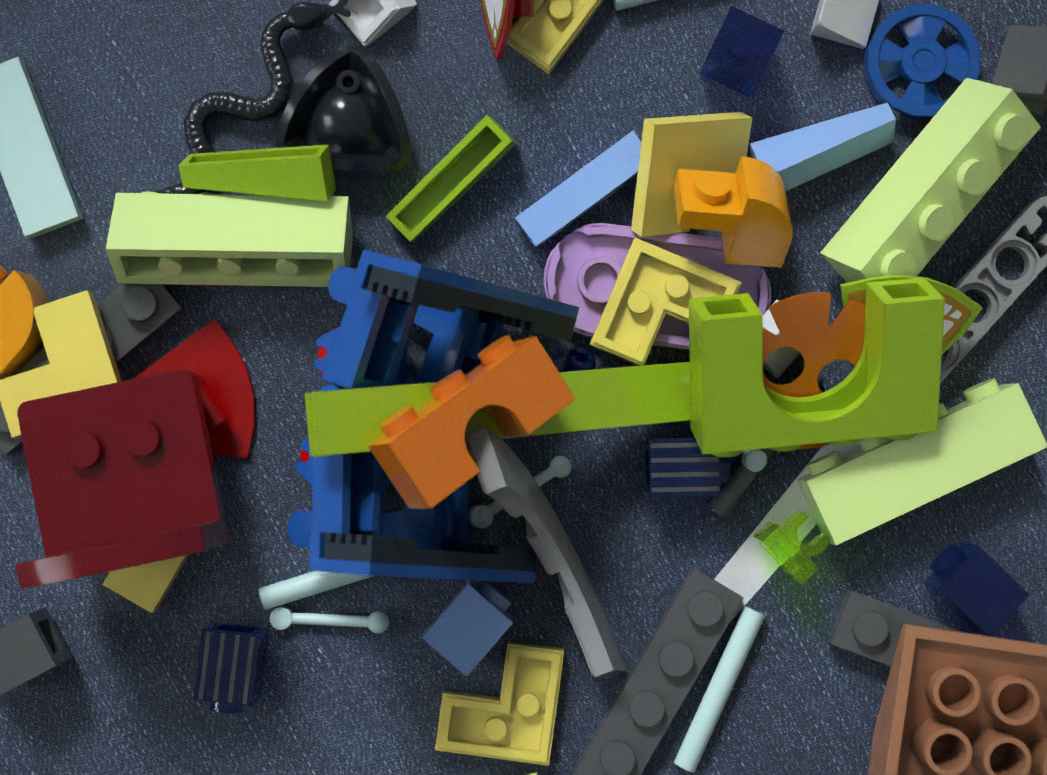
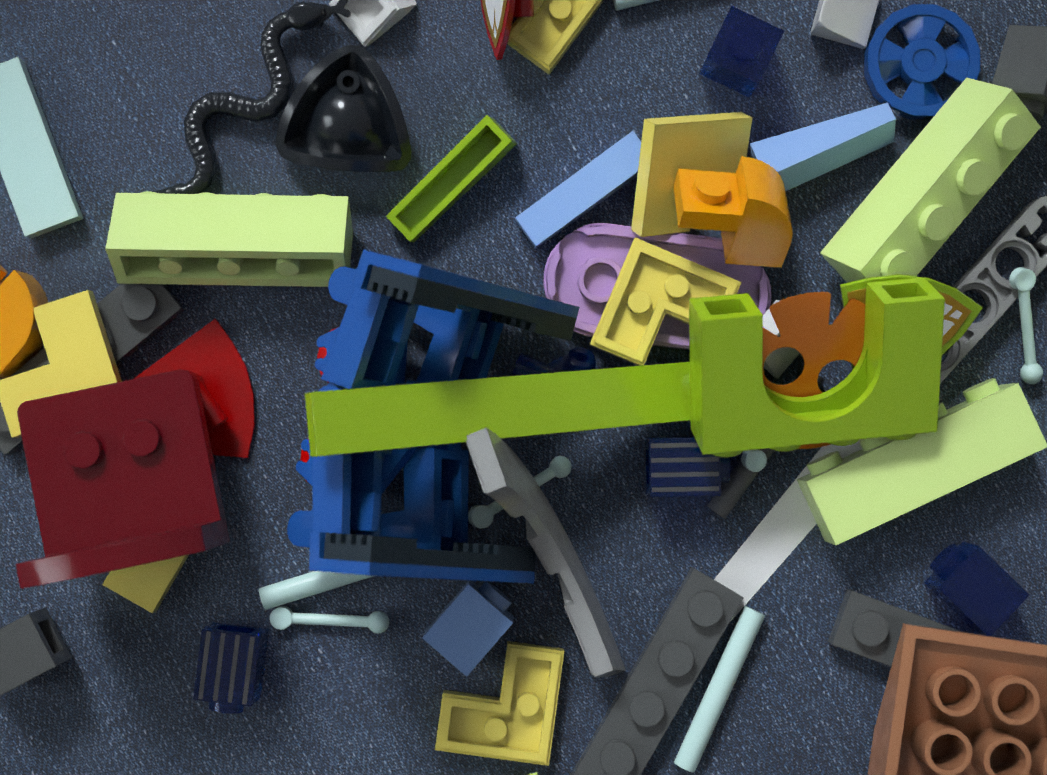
lime piece [178,145,336,202] -> none
orange arch [368,335,576,509] -> none
clear neon green tile [753,511,830,585] -> none
none -> light aqua hinge [1009,267,1043,384]

